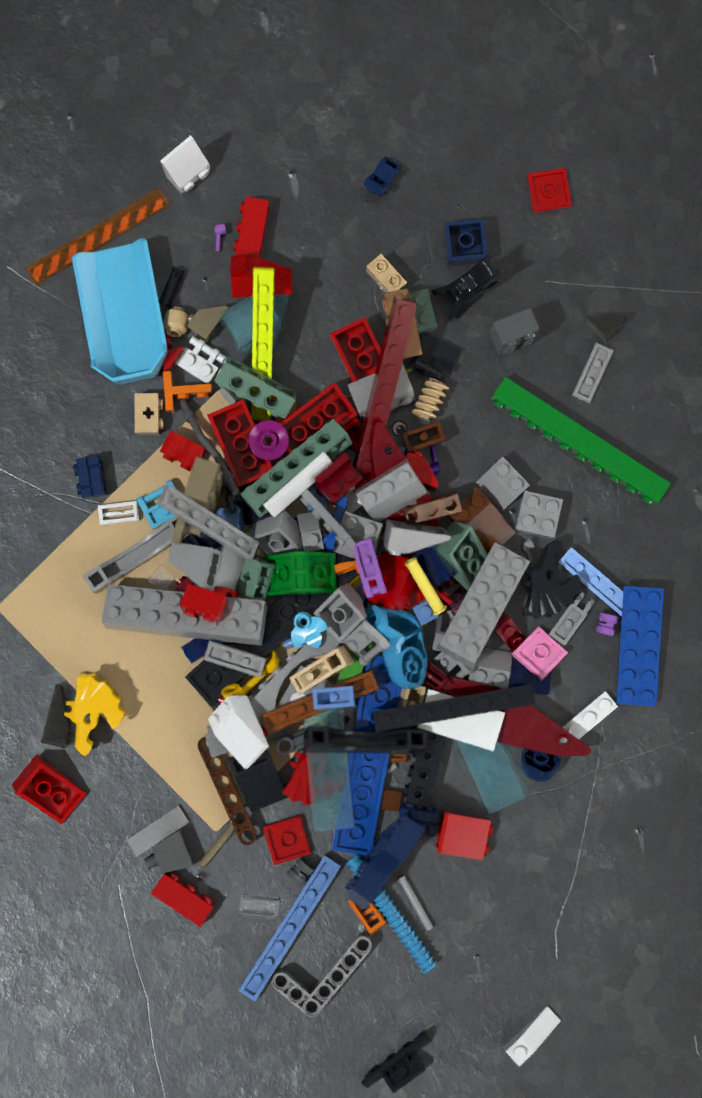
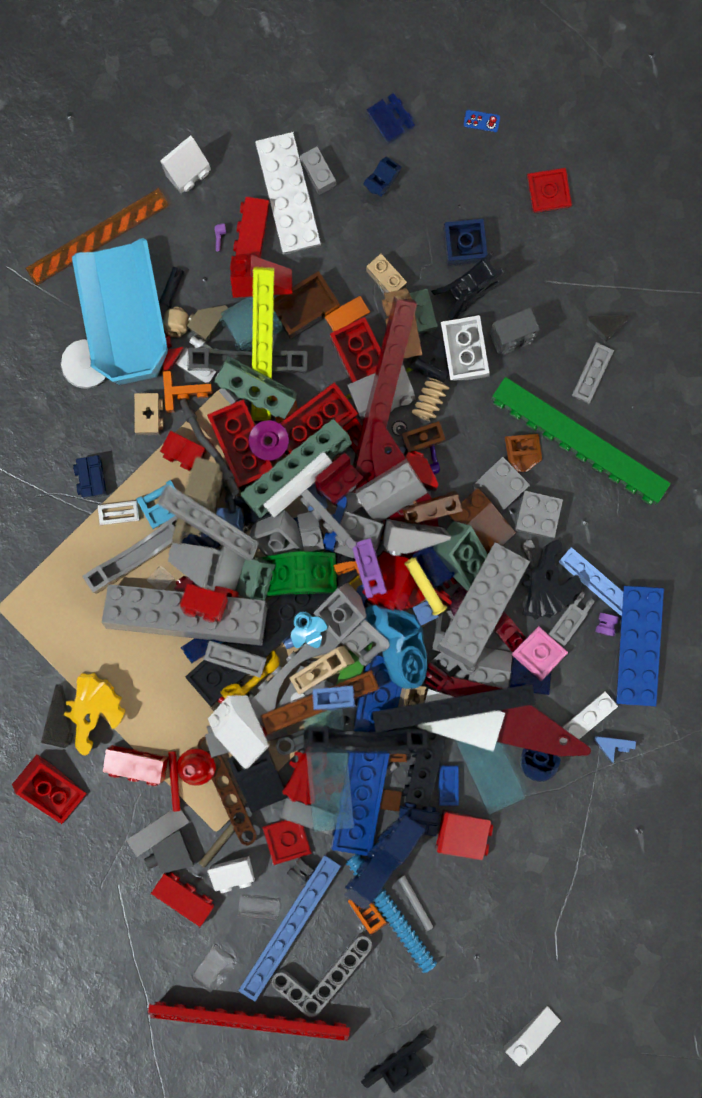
none -> white wheel [61,339,106,389]
none -> brick [103,745,169,786]
none -> red plate [148,1002,350,1041]
none -> red bar [168,751,181,812]
none -> red hat [177,749,216,786]
none -> dark grey arch [187,348,307,373]
none -> clear brick [191,944,235,992]
none -> white slope [208,856,255,893]
none -> white plate [255,132,321,254]
none -> reddish brown piece [273,271,340,339]
none -> light grey beam [280,798,338,836]
none -> light grey brick [300,147,336,195]
none -> orange slope [325,296,370,332]
none -> clear blue plate [366,93,415,143]
none -> blue plate [438,766,459,806]
none -> white slope [441,315,489,380]
none -> blue sticker [464,110,500,132]
none -> dark orange slope [505,434,542,472]
none -> medium blue slope [594,736,636,763]

